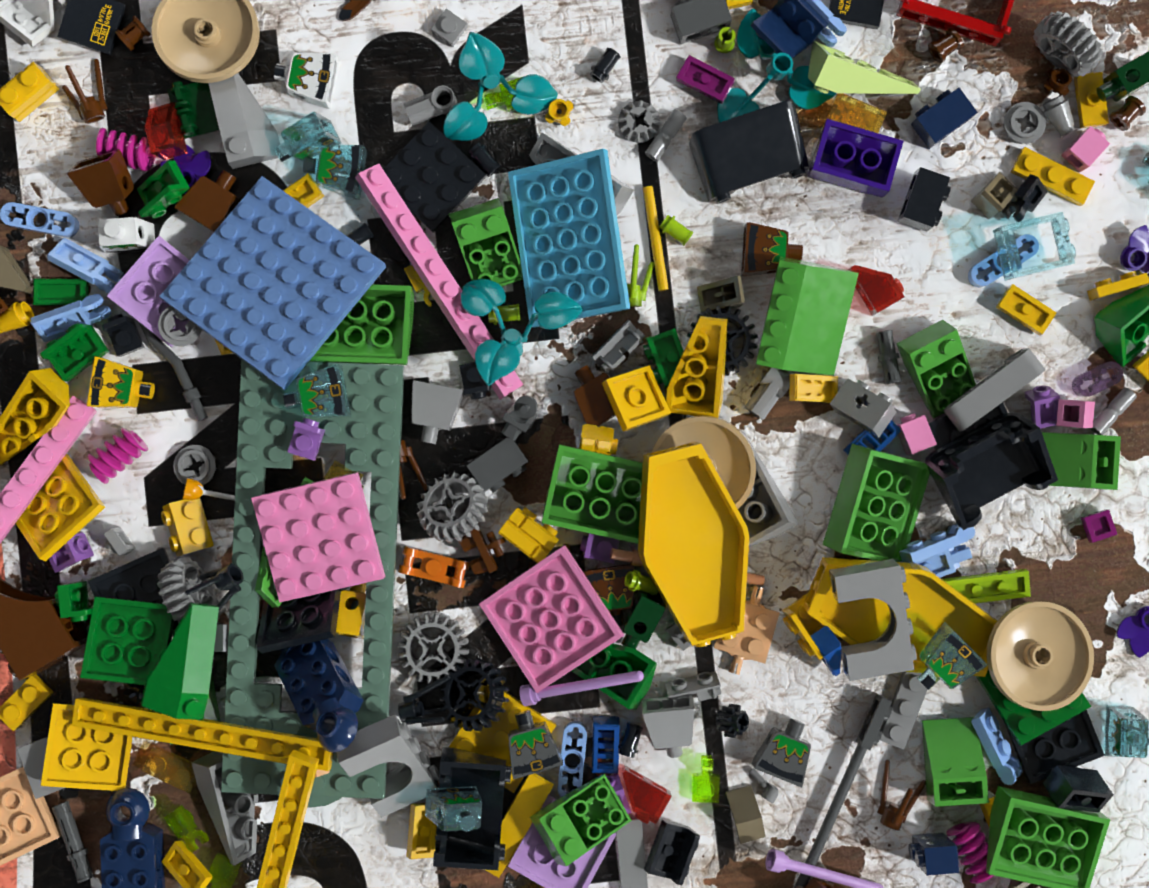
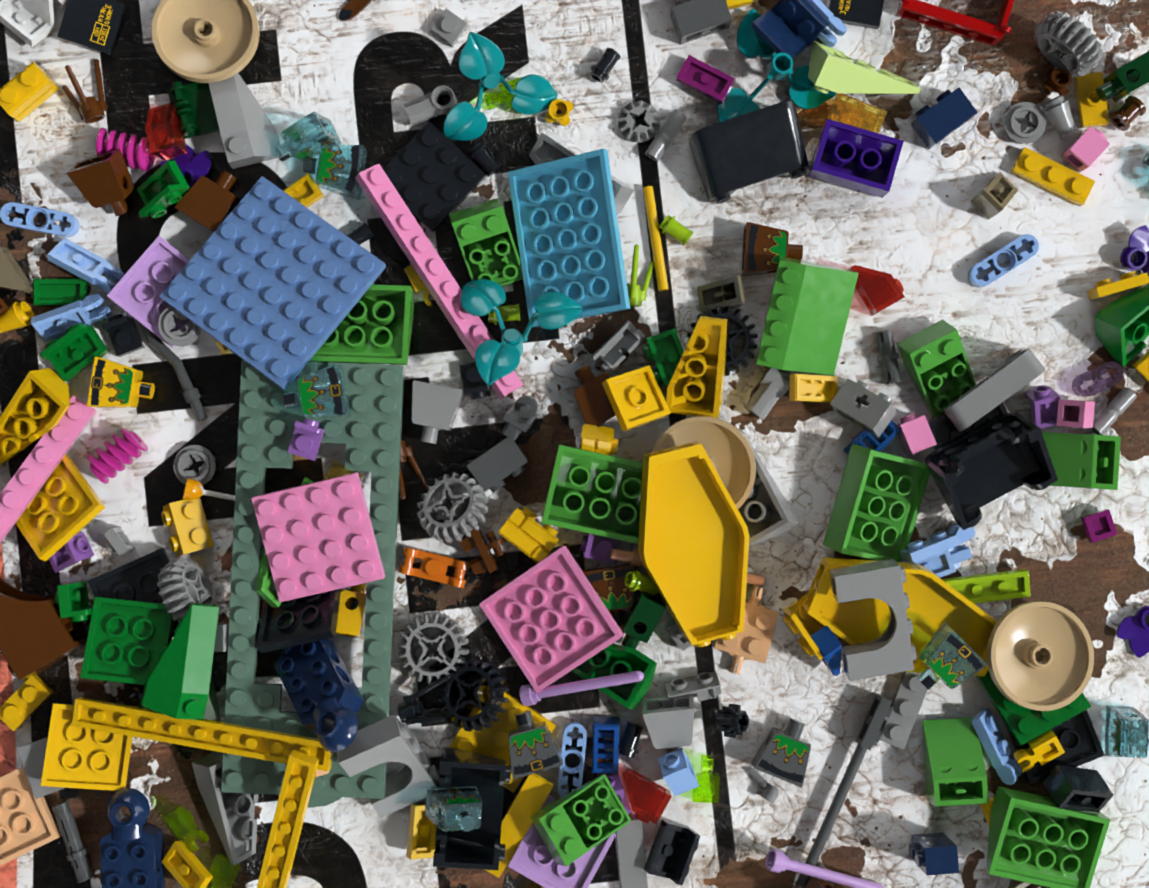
white torso [98,217,155,254] -> none
reddish brown bush [115,16,151,51] -> none
clear yellow plate [142,745,196,793] -> none
black plant [185,563,244,611] -> none
torso [274,53,339,109] -> none
lime pin [714,27,736,53] -> none
dark tan slope [726,785,766,844] -> none
reddish brown plant [877,760,926,831] -> none
black brick [897,167,951,232] -> none
reddish brown bush [928,28,964,63] -> none
dark pink piece [946,822,994,884] -> none
clear light blue window [993,211,1076,281] -> none
yellow plate [996,284,1057,336] -> none
black plate [1002,174,1048,223] -> none
none -> light blue brick [658,748,699,796]
none -> yellow plate [1013,729,1065,772]

